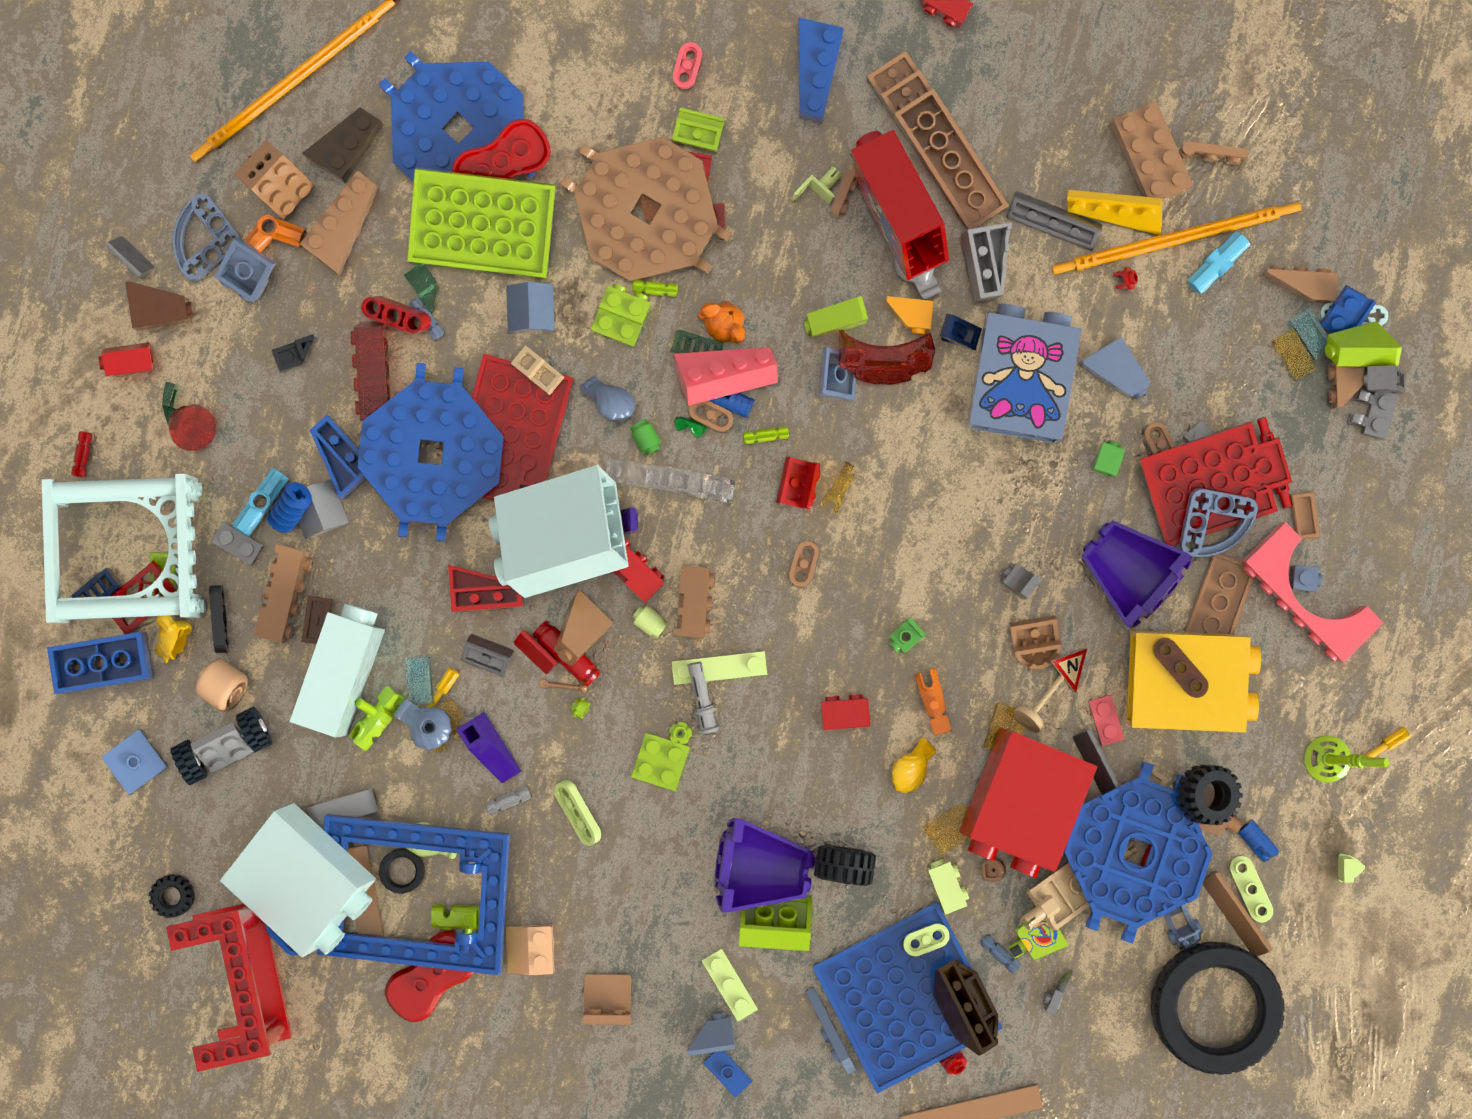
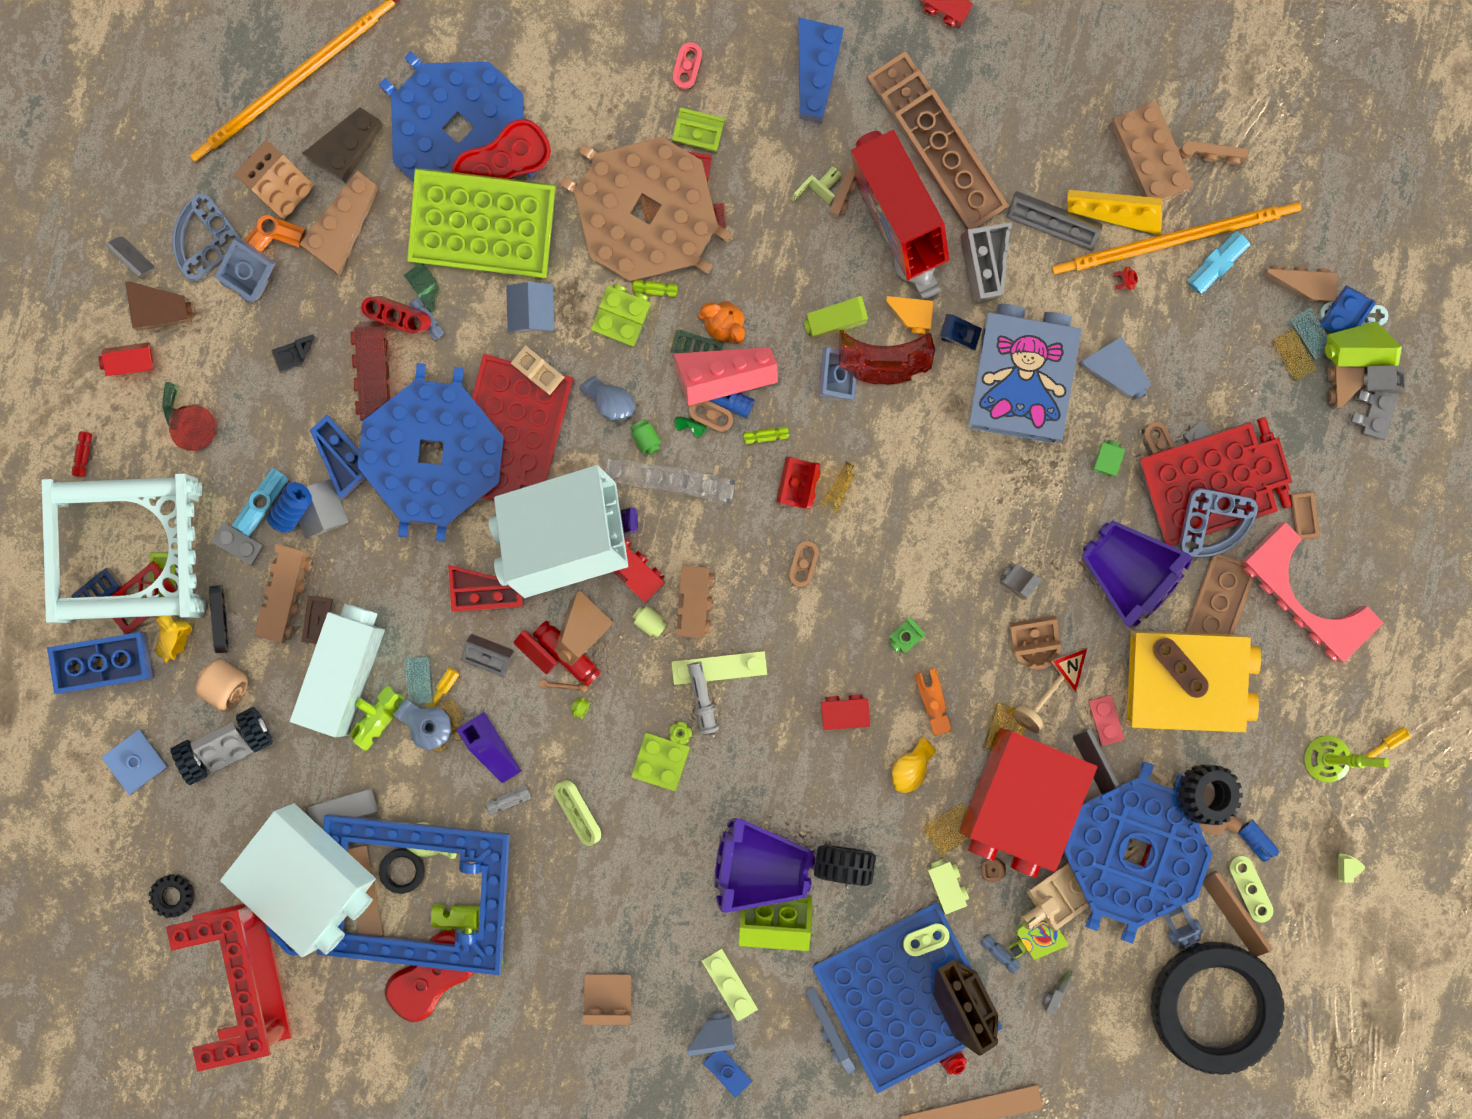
light nougat slope [506,924,555,975] -> none
sand blue brick [1289,565,1322,592] -> none

